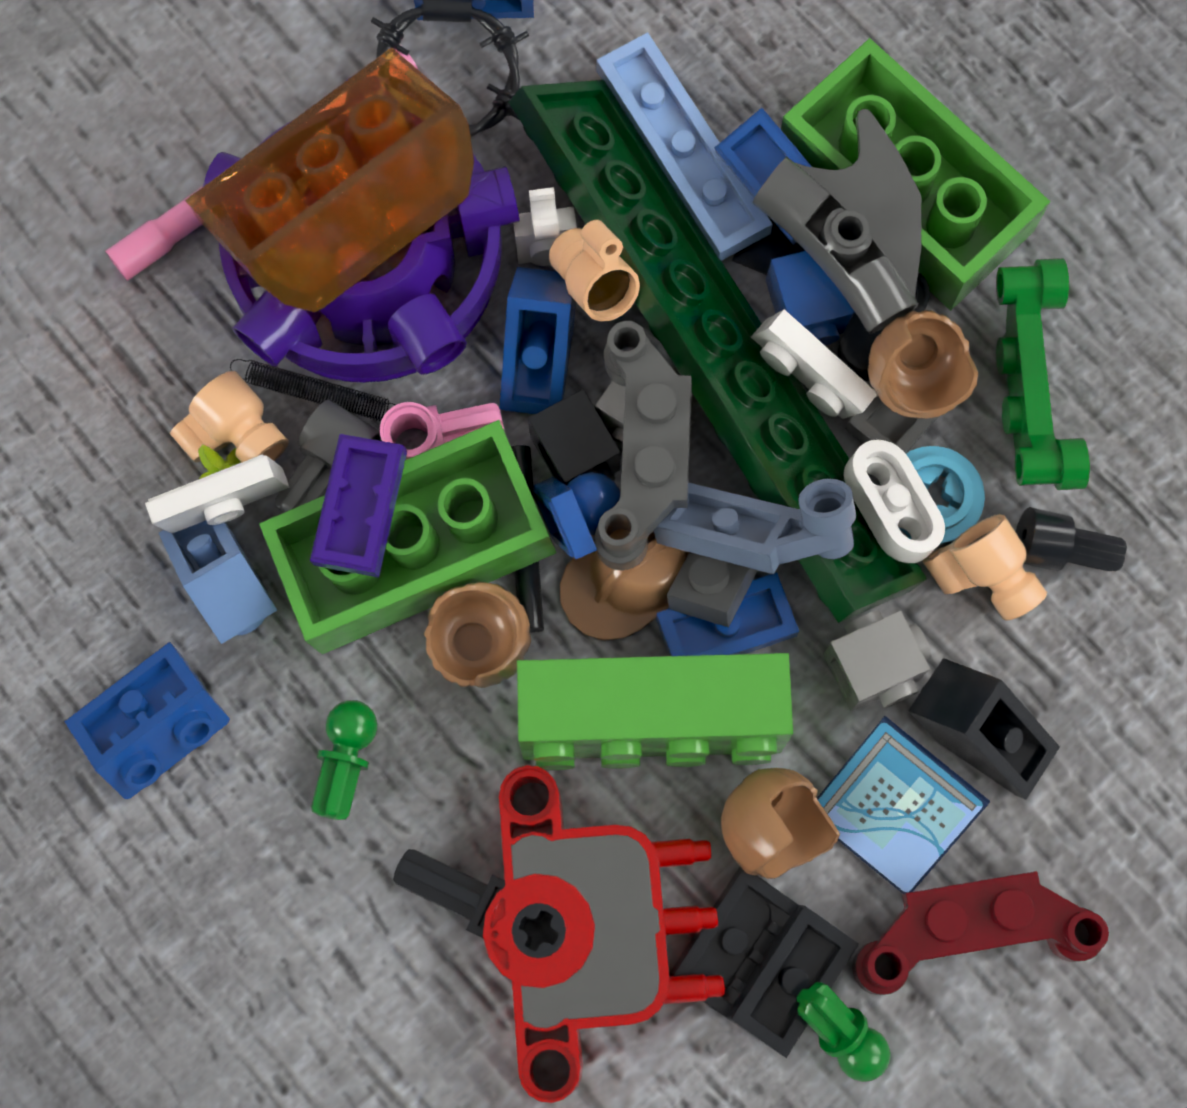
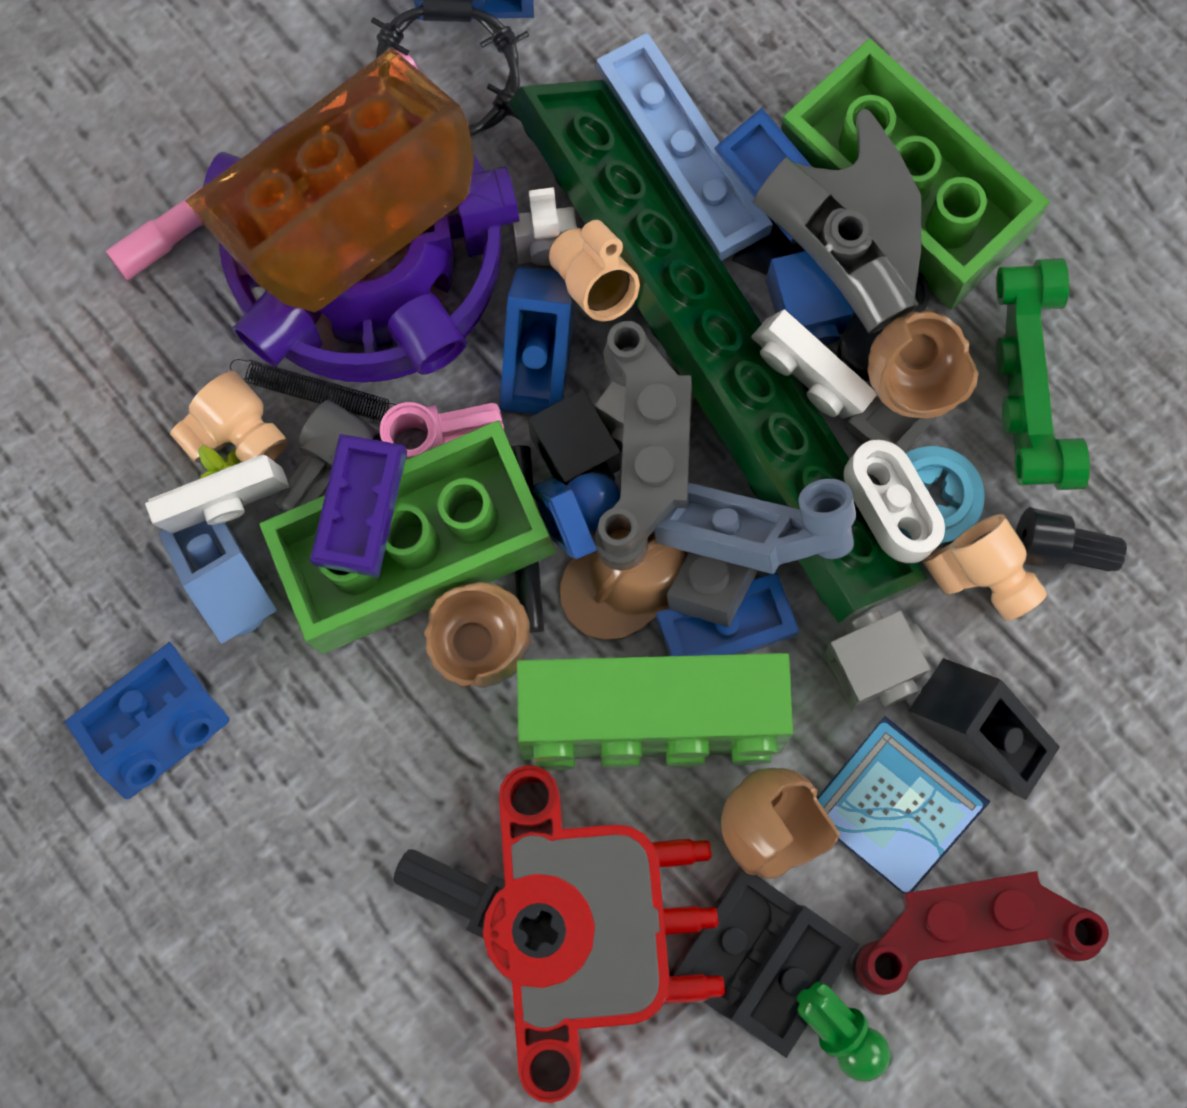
green axle [311,700,378,820] -> none

